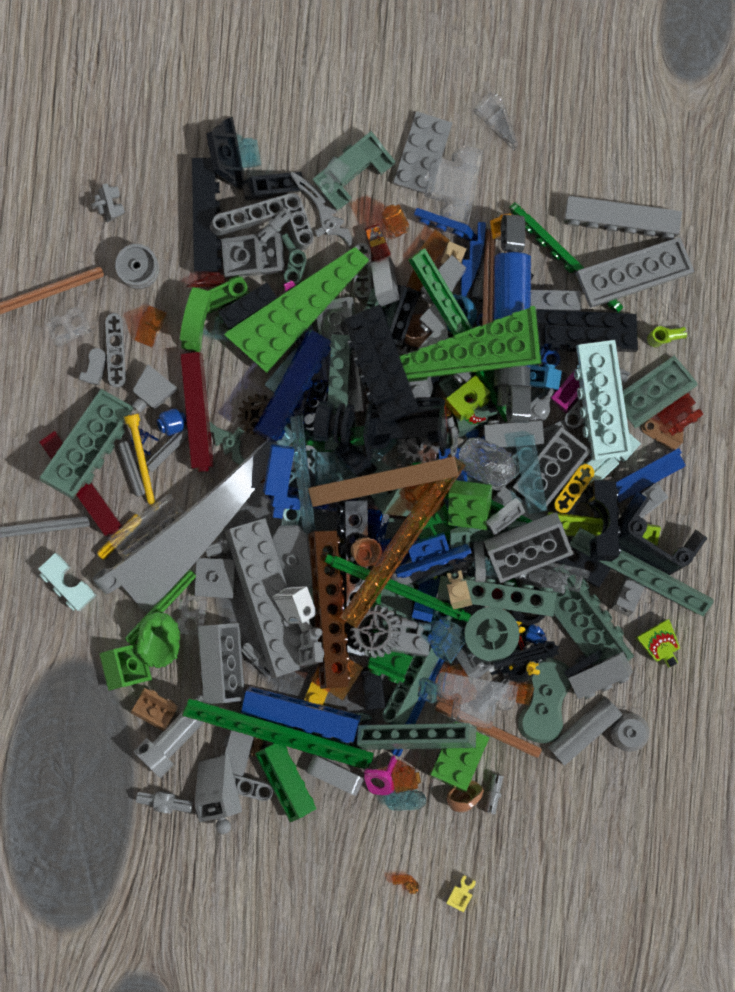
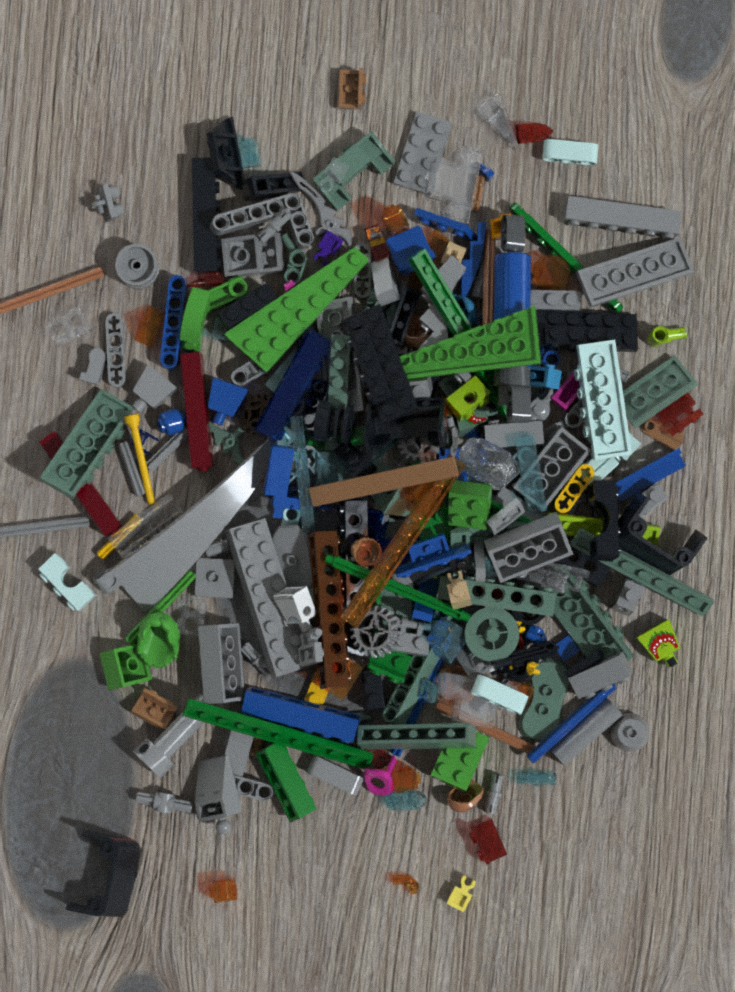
none -> black windscreen [66,830,141,917]
none -> blue beam [160,275,187,370]
none -> blue torso [208,378,249,426]
none -> clear orange brick [209,878,238,903]
none -> light grey piece [231,359,268,387]
none -> dark purple plate [313,230,344,266]
none -> medium nougat bracket [338,68,366,110]
none -> clear red plate [372,749,391,769]
none -> blue bracket [386,226,435,275]
none -> medium nougat axle [469,175,485,213]
none -> clear red bracket [469,818,507,865]
none -> light aqua beam [470,674,528,715]
none -> blue tile [476,164,494,182]
none -> clear red plate [515,123,553,144]
none -> clear light blue pin [517,771,557,786]
none -> blue axle [527,684,617,763]
none -> clear orange tile [532,254,570,291]
none -> light aqua beam [542,139,599,165]
none -> blue tile [555,635,580,662]

